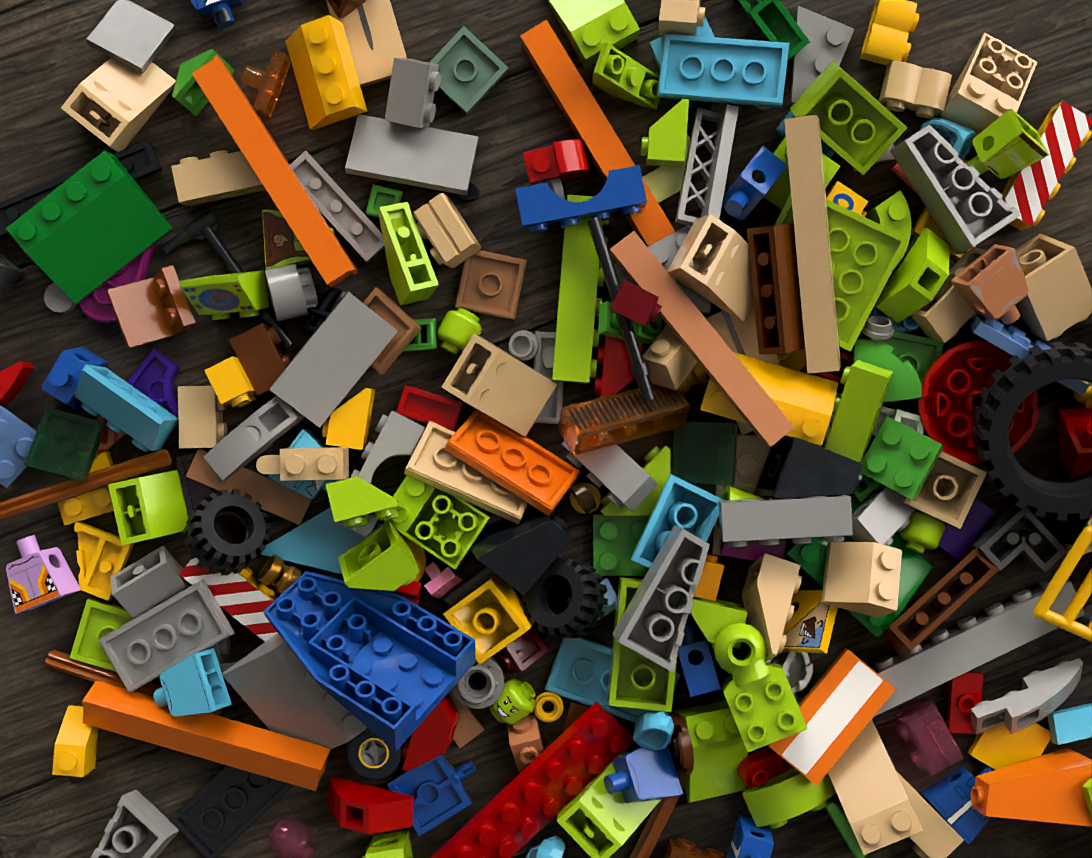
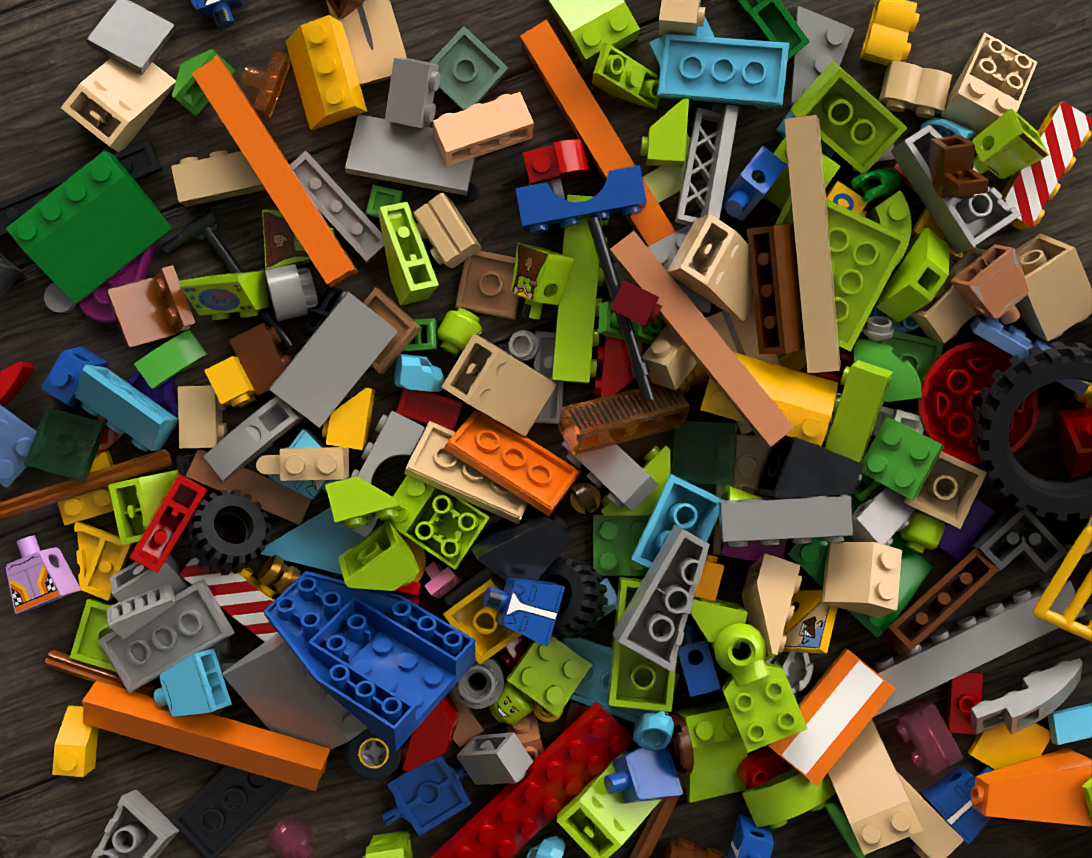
red slope [328,776,414,834] -> none
none -> light grey slope [106,582,175,639]
none -> red slope [129,473,207,573]
none -> bright green slope [134,330,208,389]
none -> medium azure rock [394,354,445,392]
none -> light nougat brick [433,92,534,167]
none -> light grey brick [456,732,533,785]
none -> blue torso [483,578,565,646]
none -> lime plate [506,635,592,717]
none -> lime torso [512,243,575,319]
none -> green hinge [851,166,901,203]
none -> reddish brown brick [929,135,989,199]

